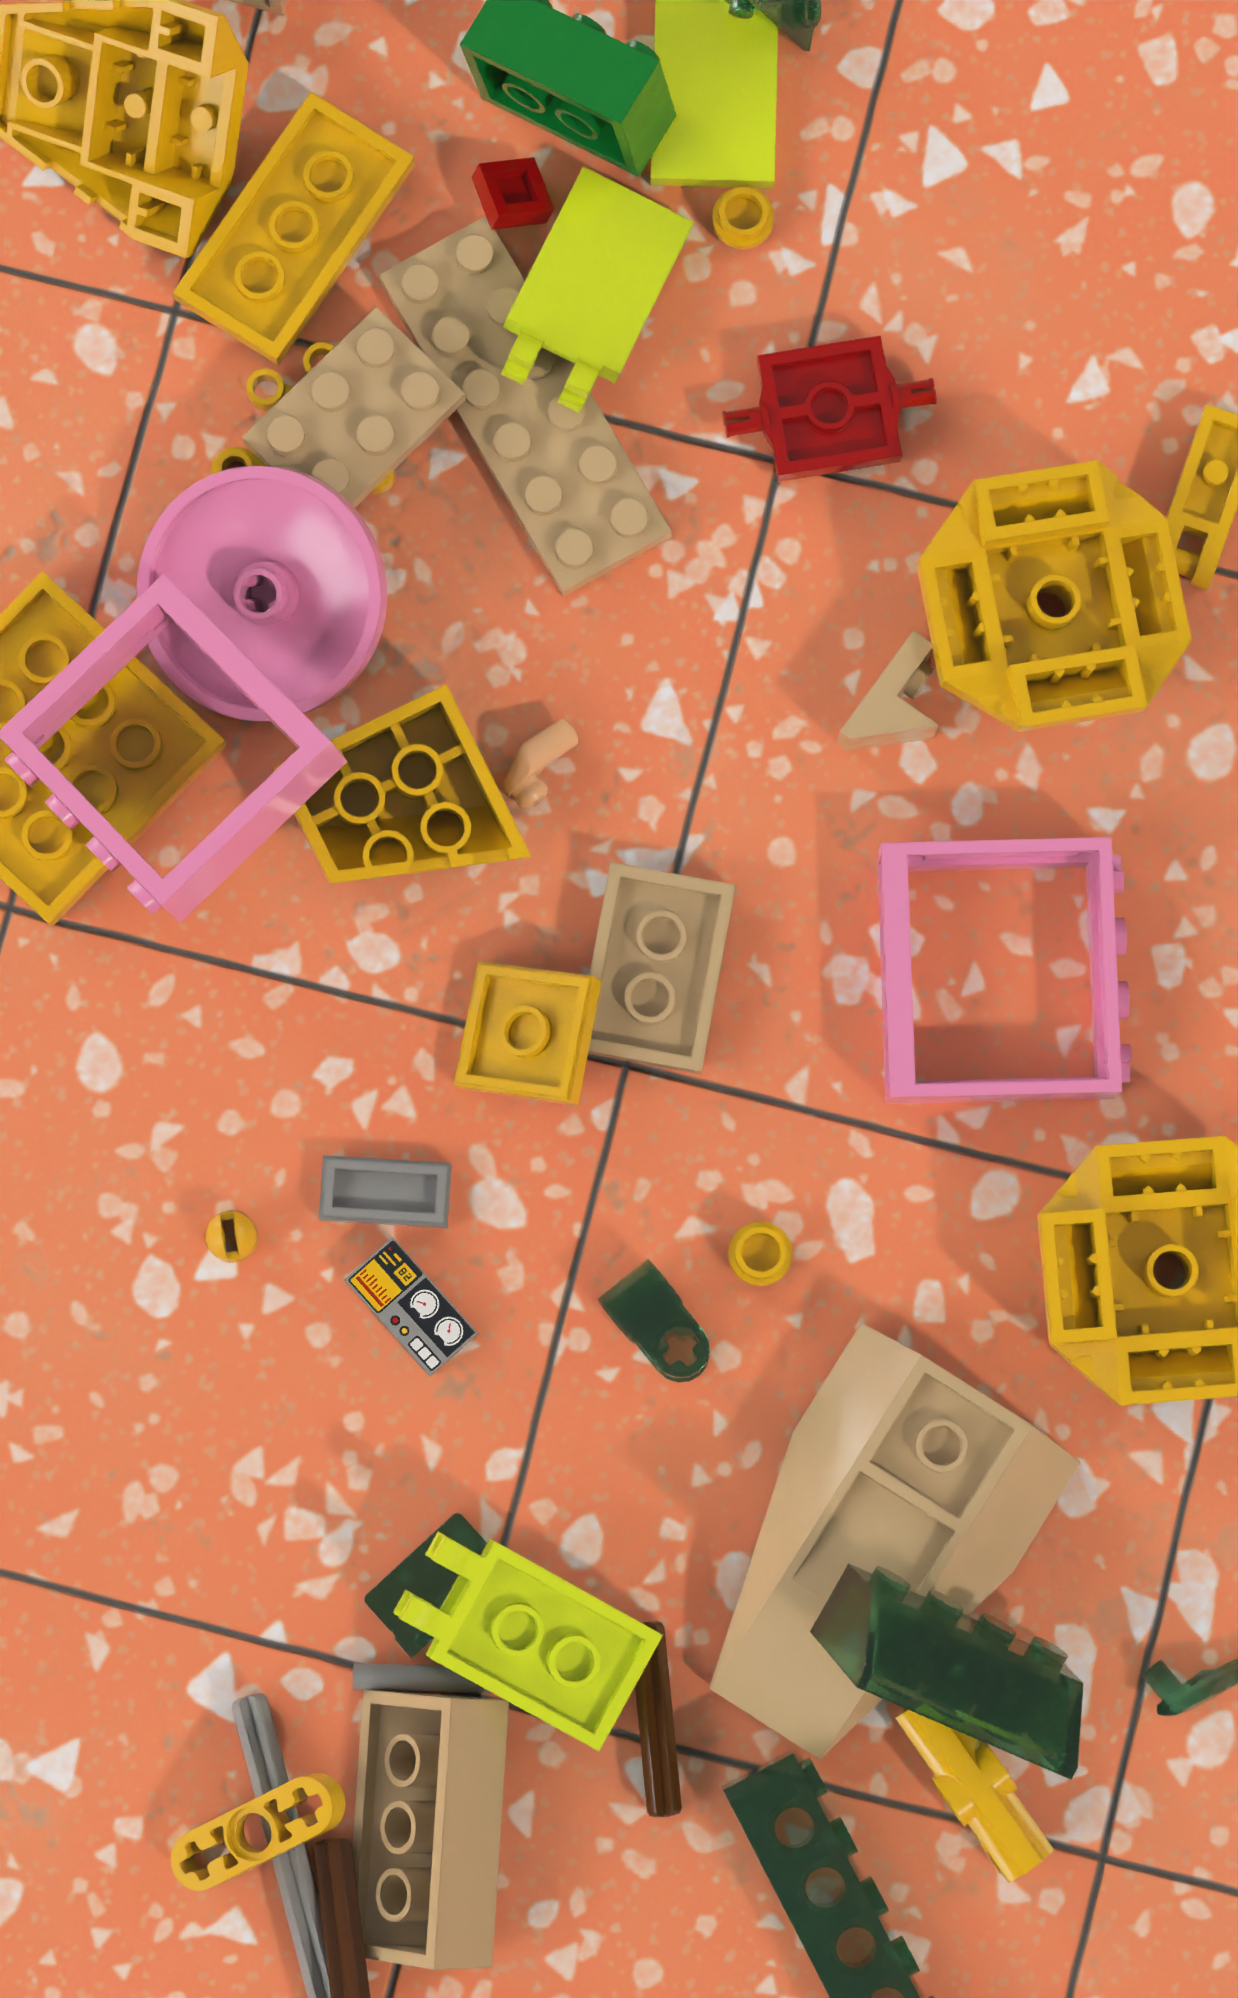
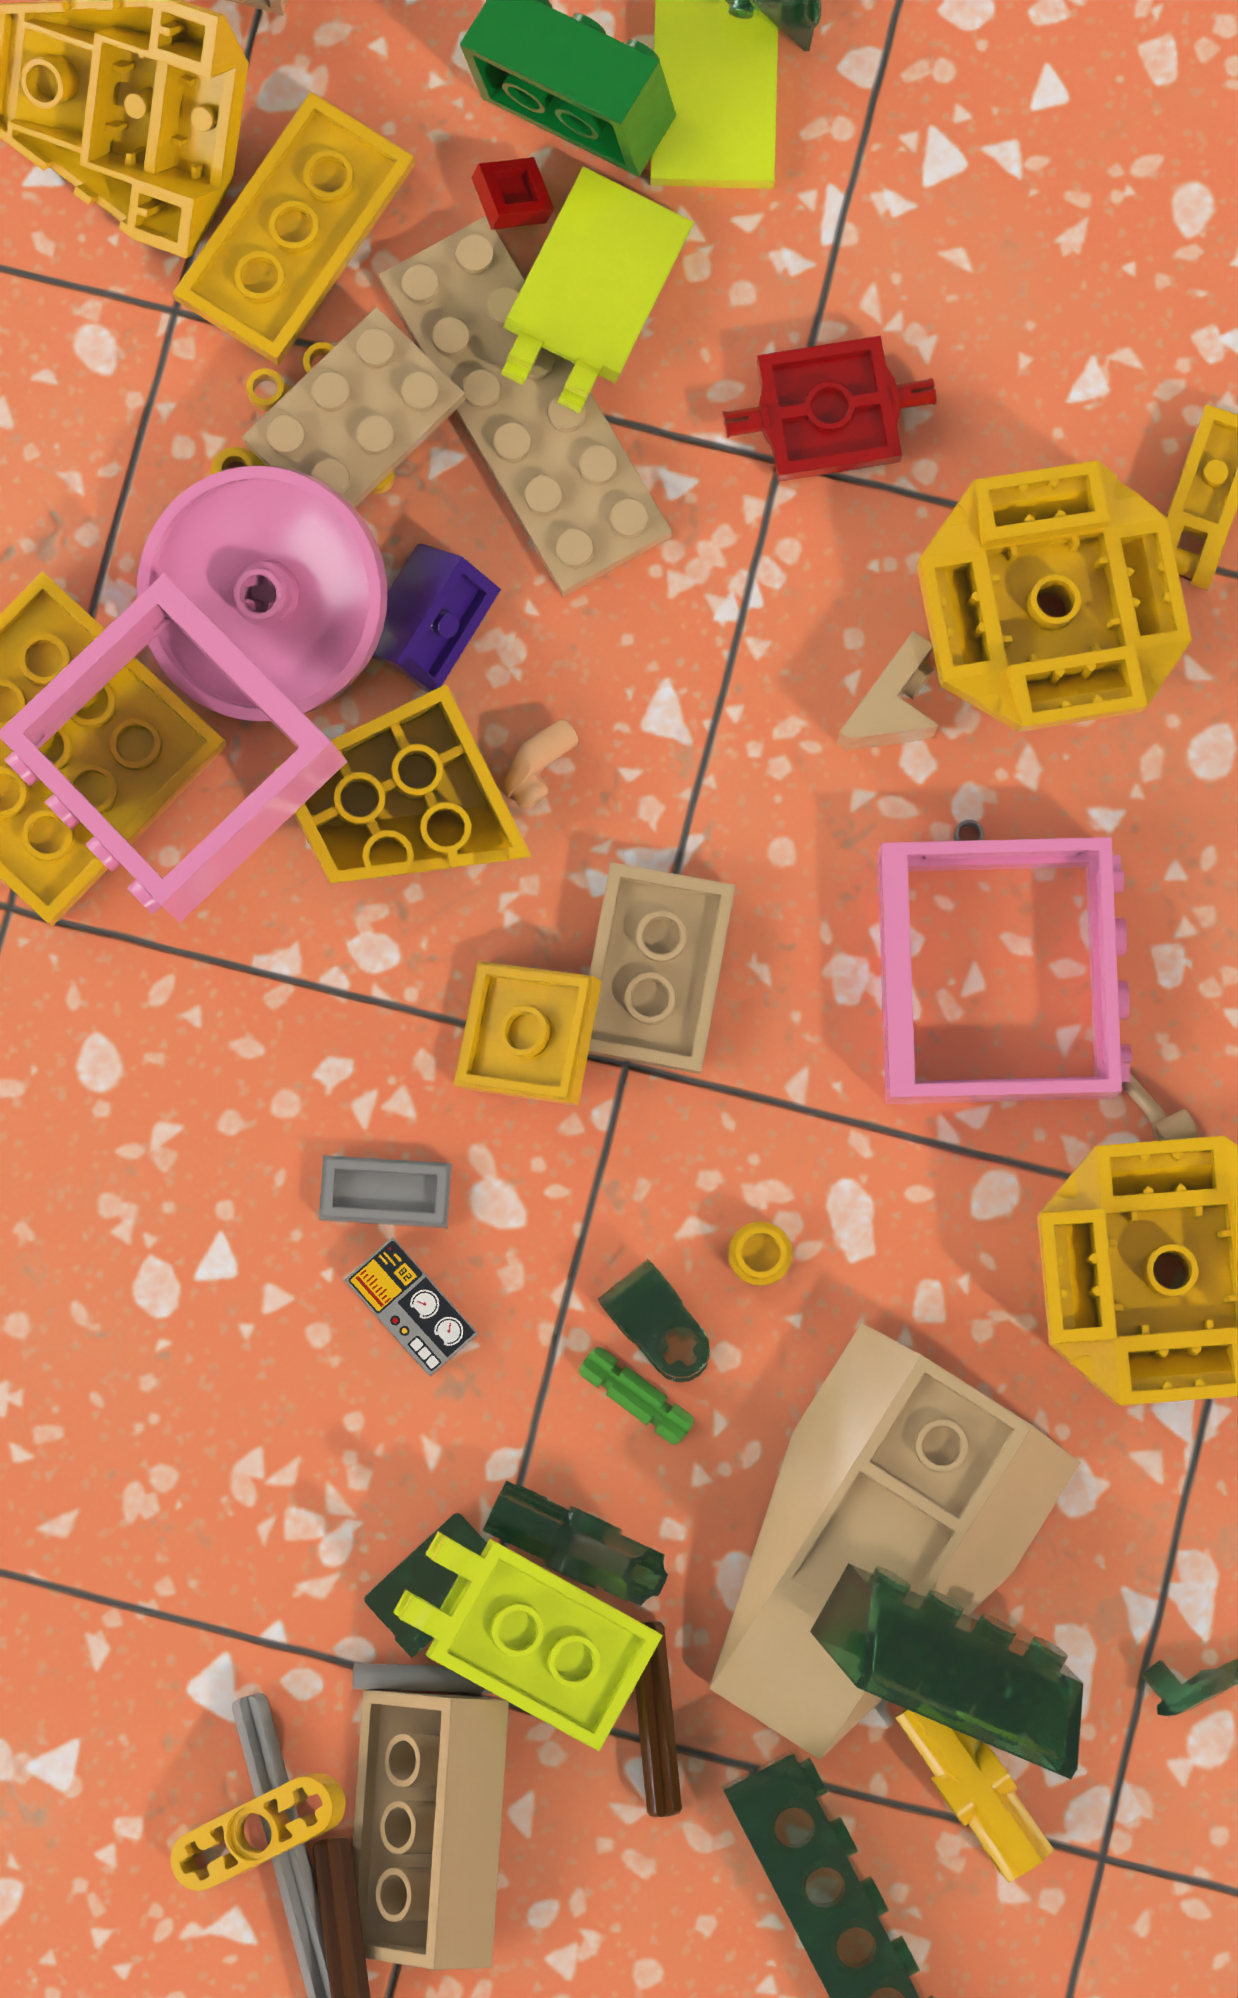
yellow hinge [205,1210,258,1263] -> none
yellow plate [712,187,774,249] -> none
none -> dark purple panel [372,544,501,692]
none -> clear green piece [483,1480,668,1606]
none -> bright green axle [579,1347,694,1445]
none -> light grey piece [954,820,984,841]
none -> tan hand [1122,1075,1198,1141]

